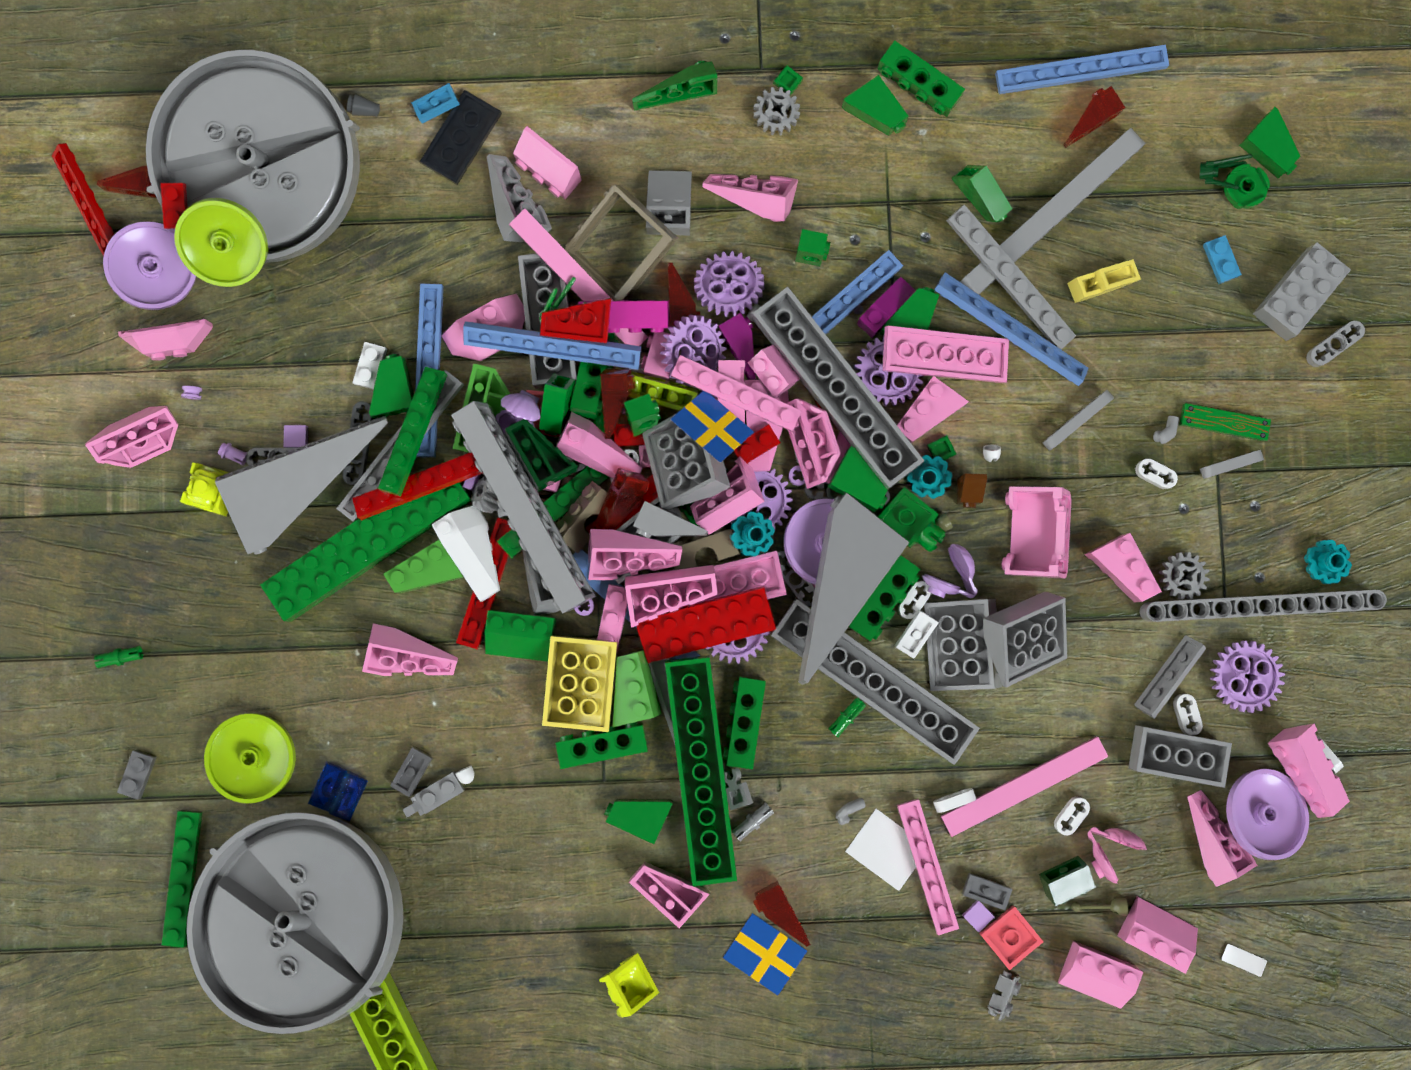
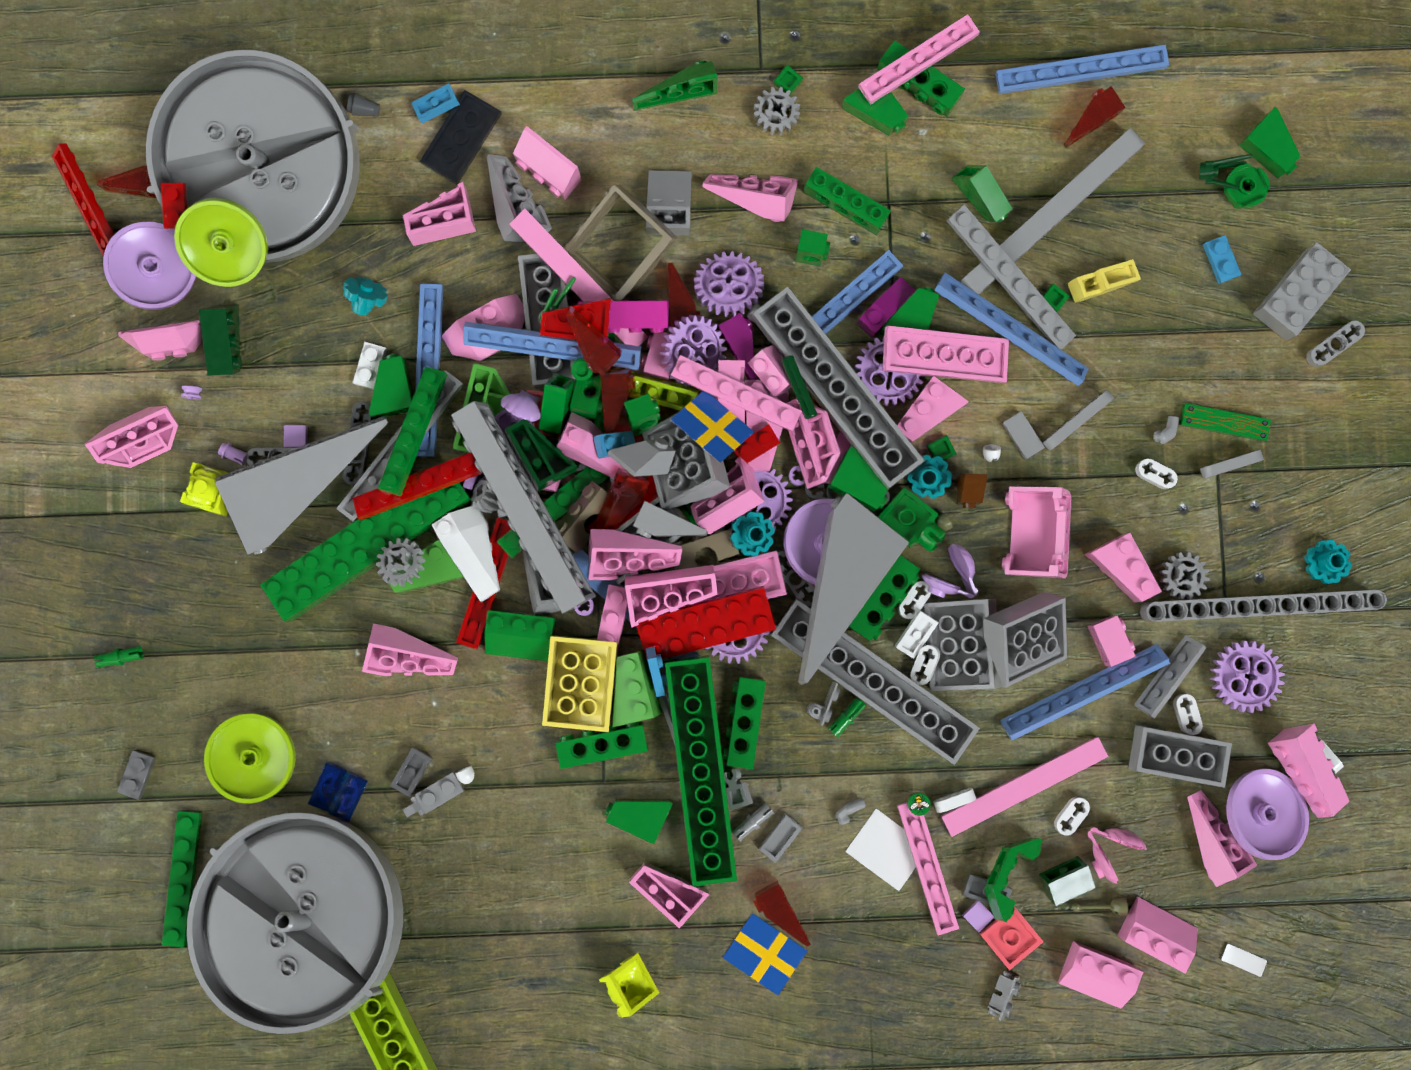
none -> dark green wedge [199,304,242,376]
none -> teal plant [343,277,388,316]
none -> light grey gear [376,538,426,587]
none -> bright pink wedge [403,182,476,246]
none -> clear red slope [566,306,622,376]
none -> green tile [571,357,593,381]
none -> dark azure plate [593,431,635,459]
none -> light grey slope [608,438,676,477]
none -> dark azure plate [646,647,668,697]
none -> light grey tile [758,813,803,863]
none -> dark green axle [781,355,817,419]
none -> green brick [803,167,891,236]
none -> light grey hinge [807,681,840,726]
none -> bright pink plate [858,14,980,105]
none -> tile [907,792,931,816]
none -> white beam [910,645,940,685]
none -> green slope [984,838,1043,922]
none -> medium blue plate [1000,644,1170,741]
none -> light grey tile [1002,411,1045,460]
none -> green tile [1043,283,1070,313]
none -> bright pink brick [1088,616,1135,667]

